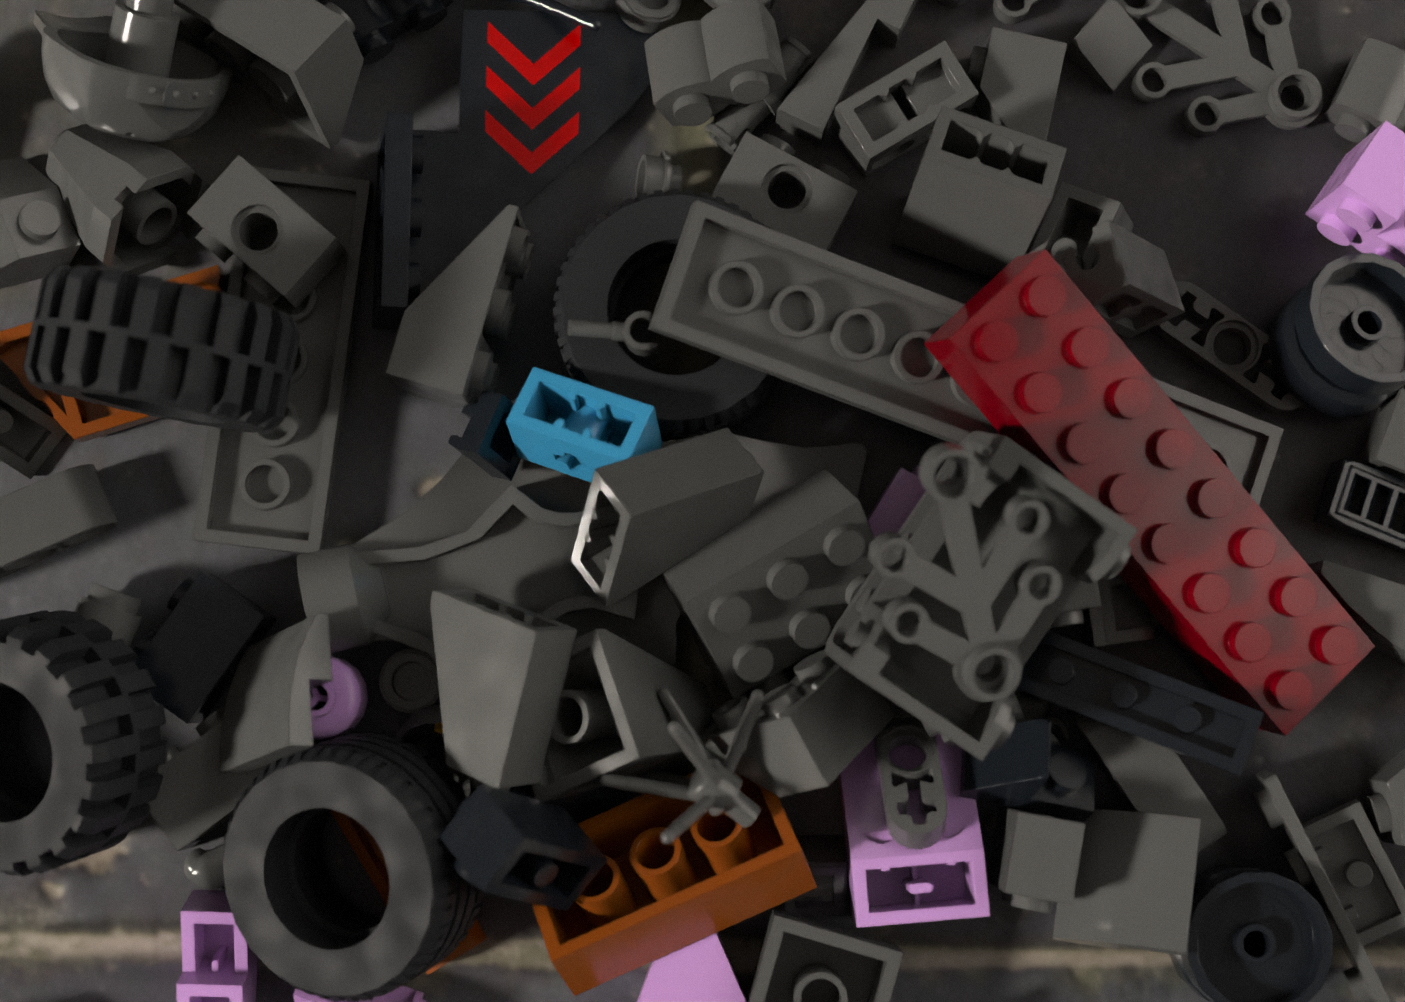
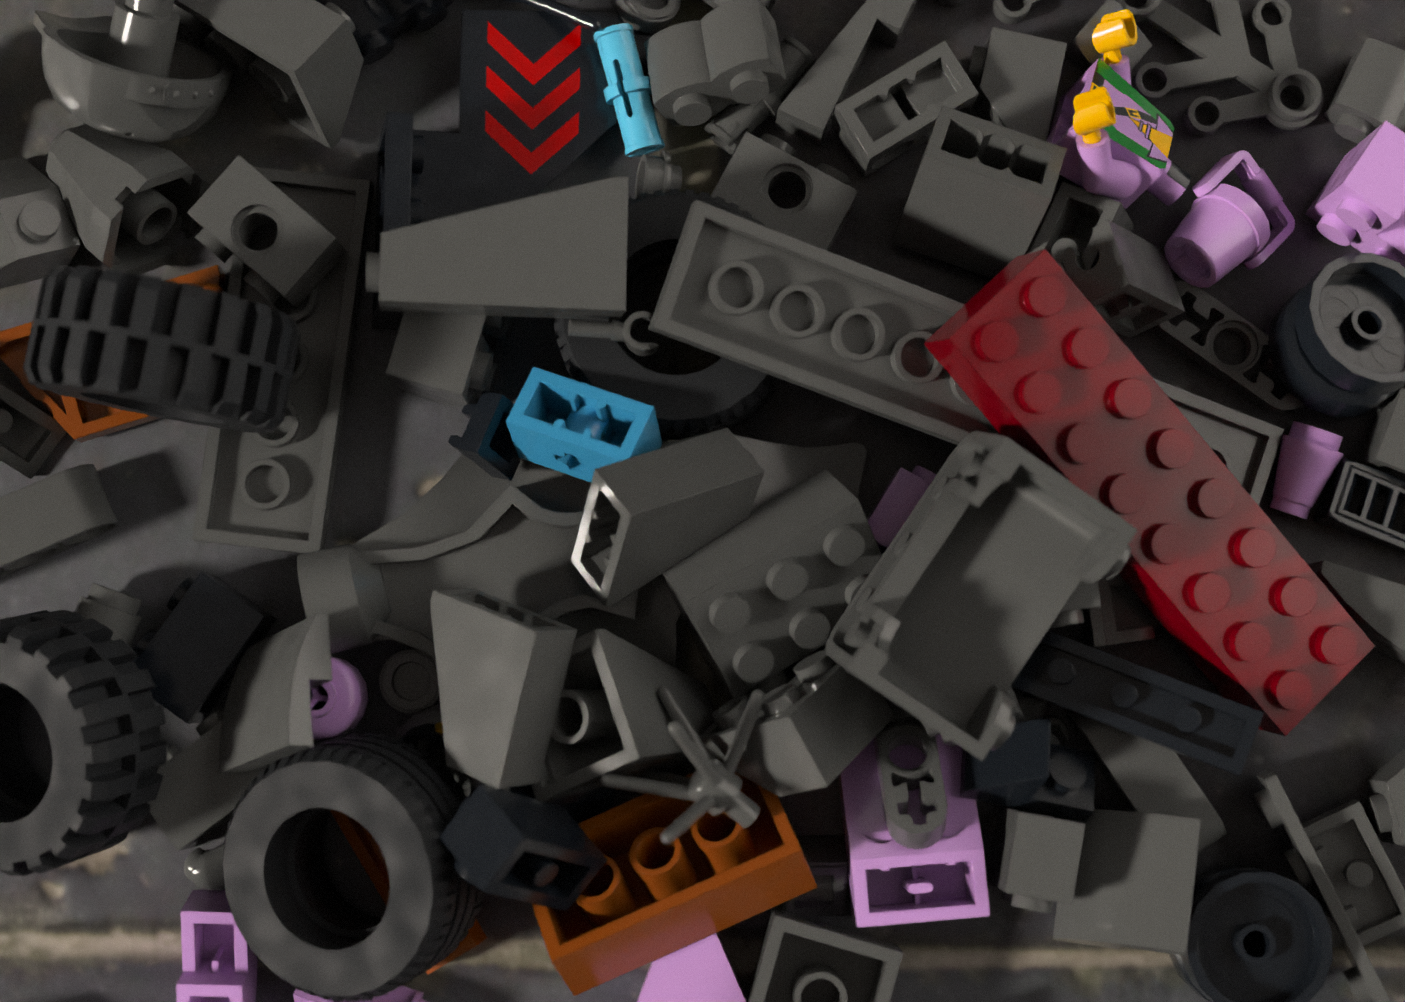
dark grey plant [868,443,1062,702] -> none
none -> dark grey slope [366,176,629,321]
none -> medium azure pin [593,23,665,158]
none -> torso [1047,9,1191,209]
none -> lavender piece [1164,150,1295,288]
none -> lavender cone [1270,421,1344,519]

